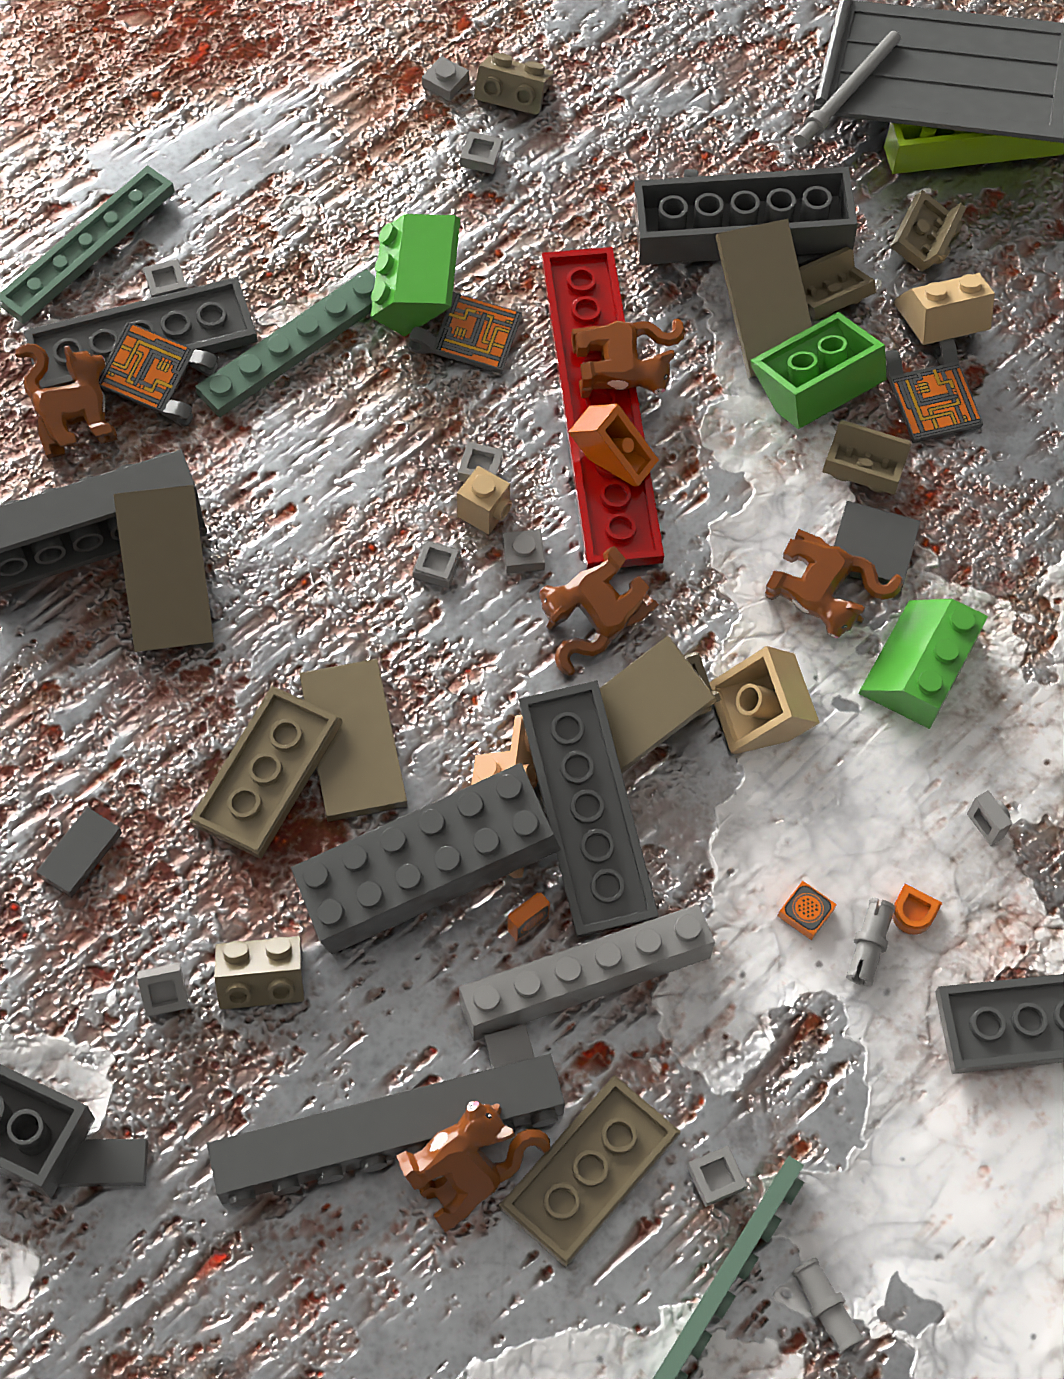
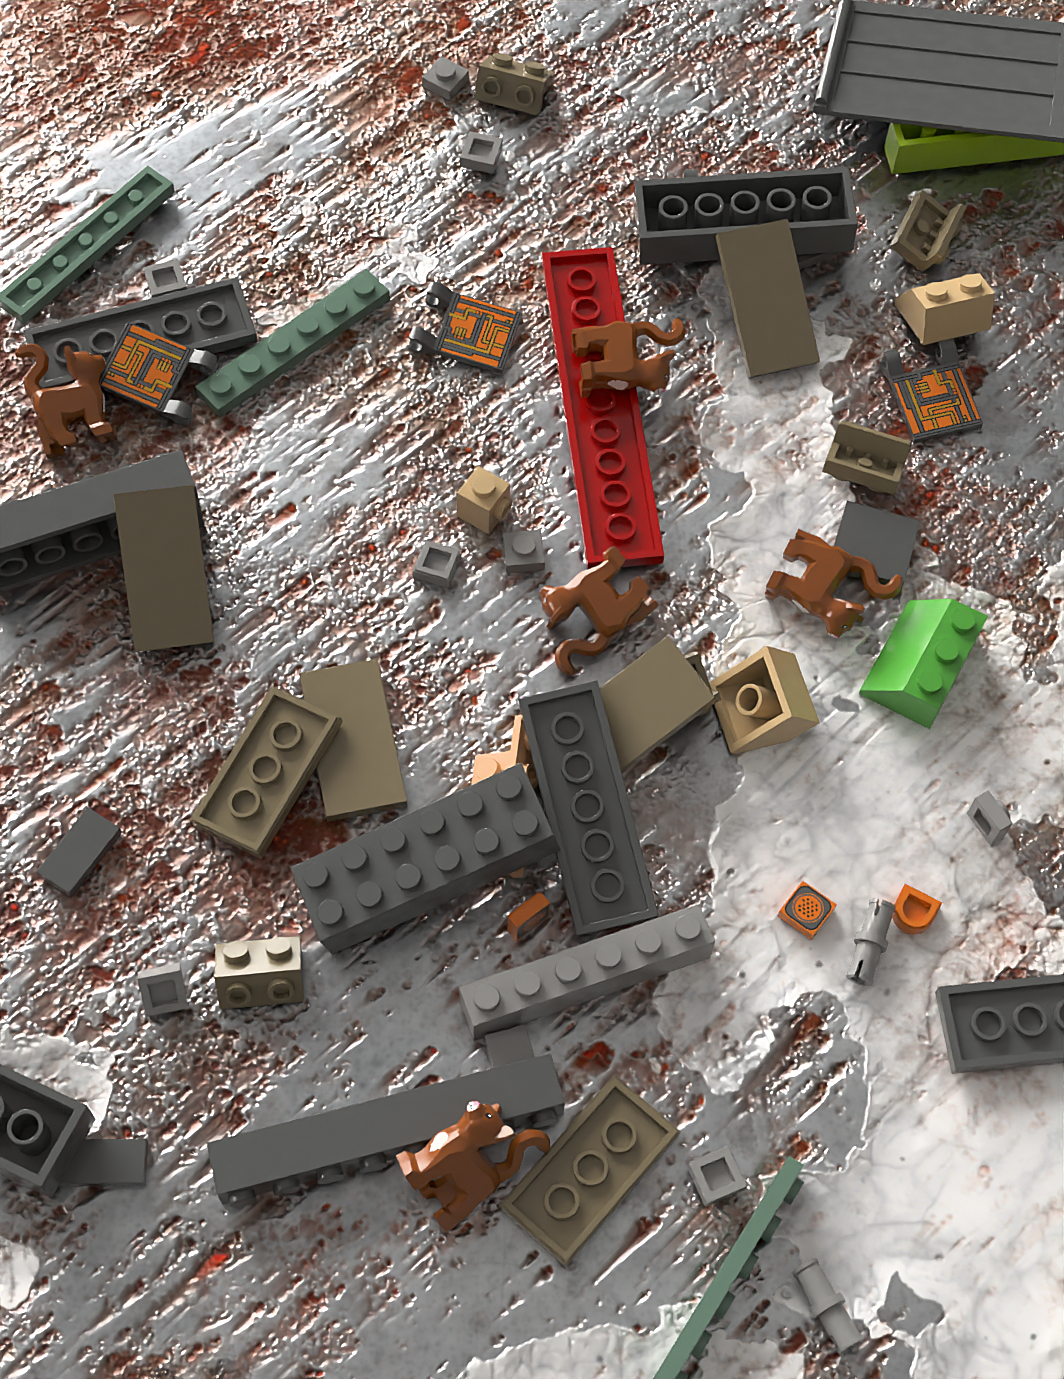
bright green slope [371,214,460,337] -> none
light grey plate [458,441,504,482] -> none
orange slope [568,404,659,486] -> none
bright green slope [750,312,887,429] -> none
light grey bar [794,31,901,148] -> none
dark tan bracket [799,247,876,320] -> none

